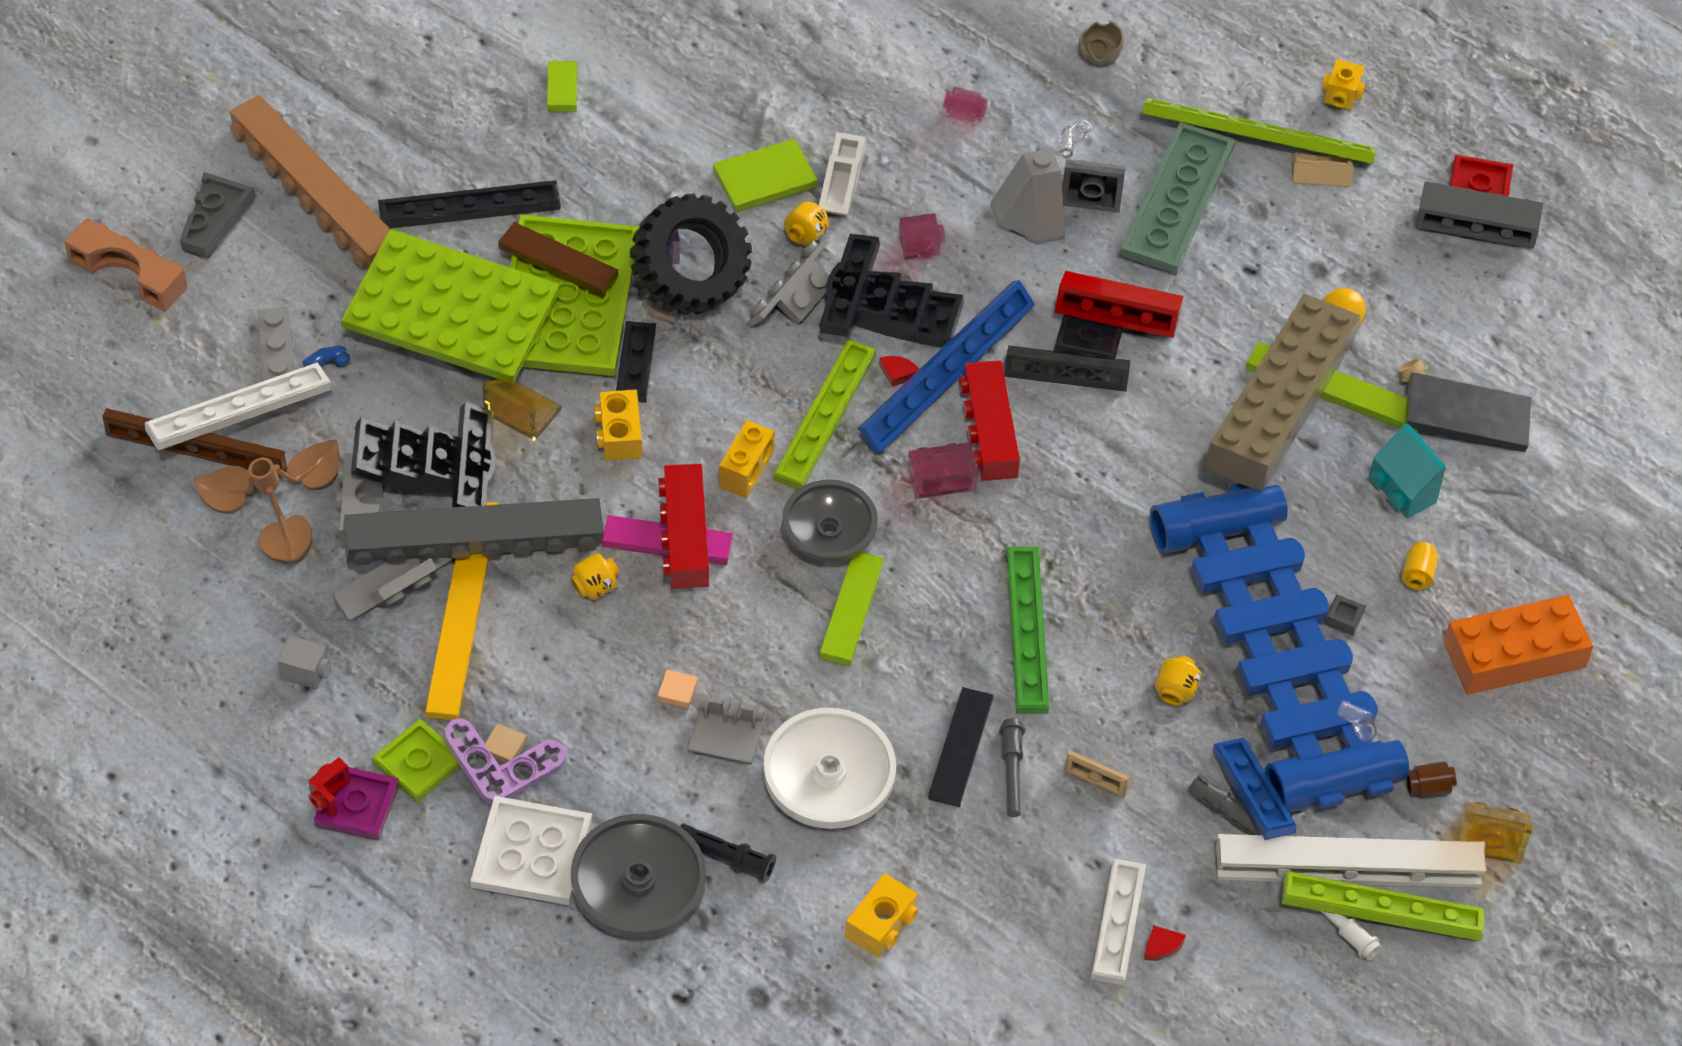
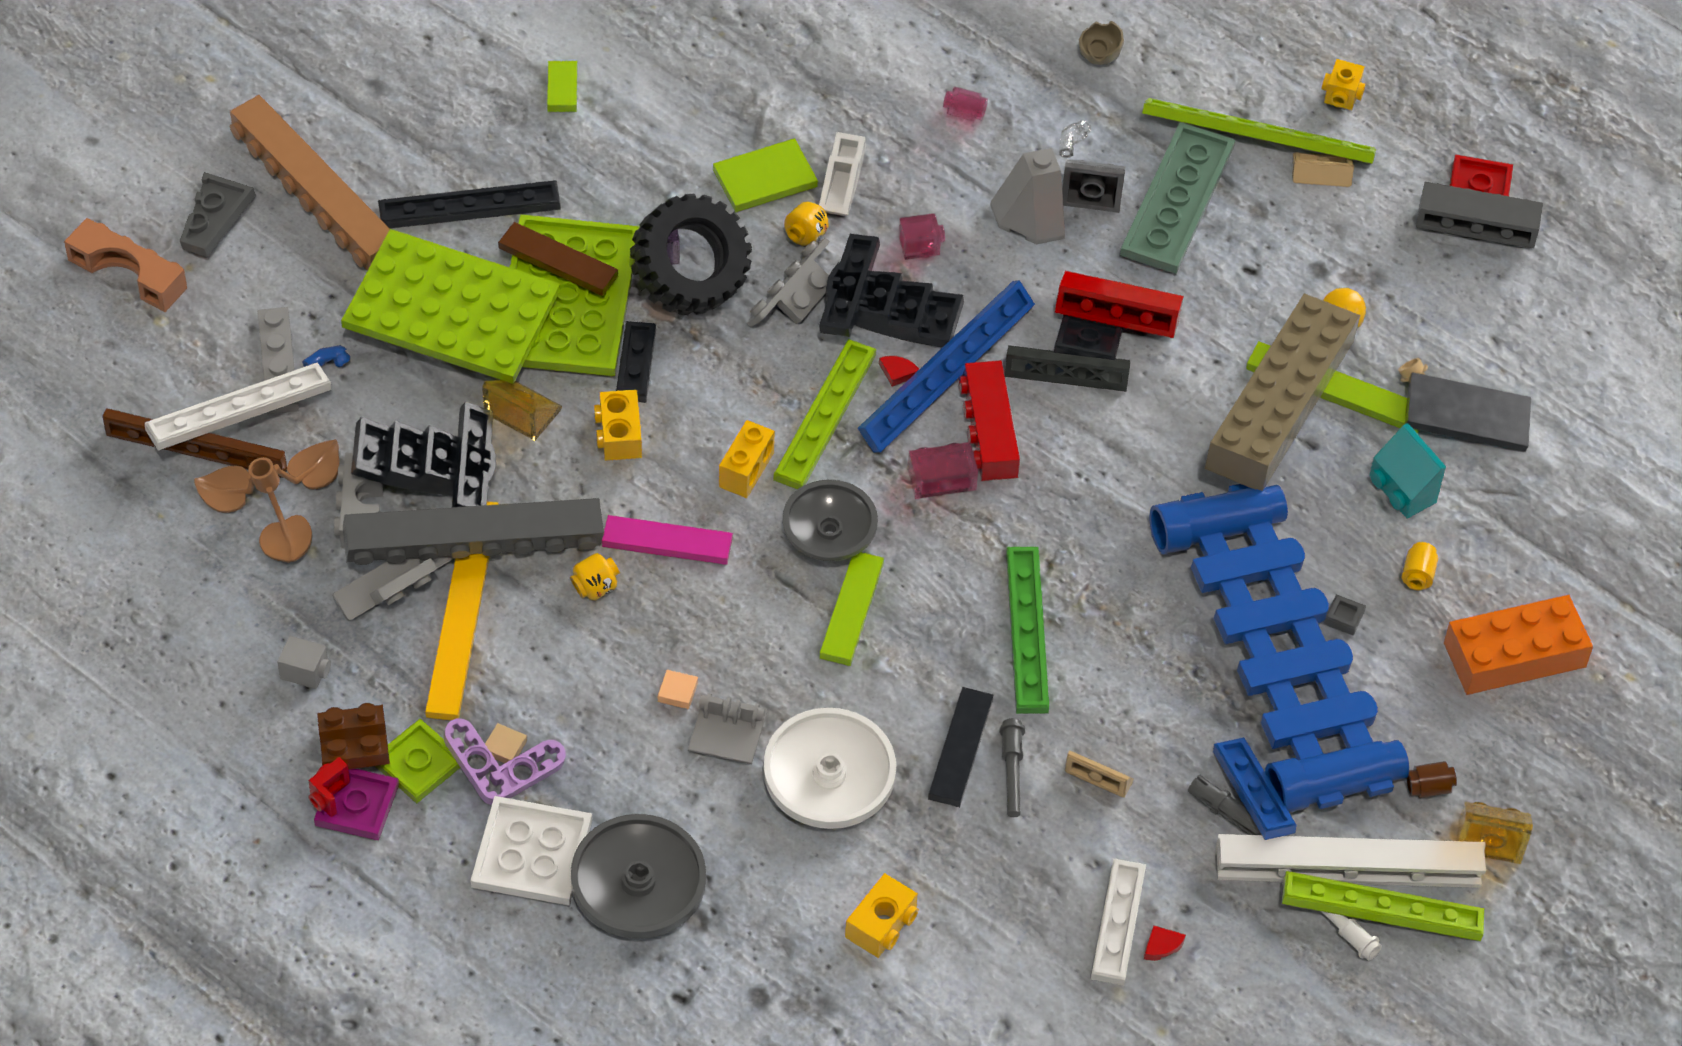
red brick [658,463,709,589] -> none
black pin [680,823,776,883] -> none
yellow head [1154,655,1202,706] -> none
clear arm [1336,700,1377,742] -> none
none -> reddish brown plate [317,703,390,769]

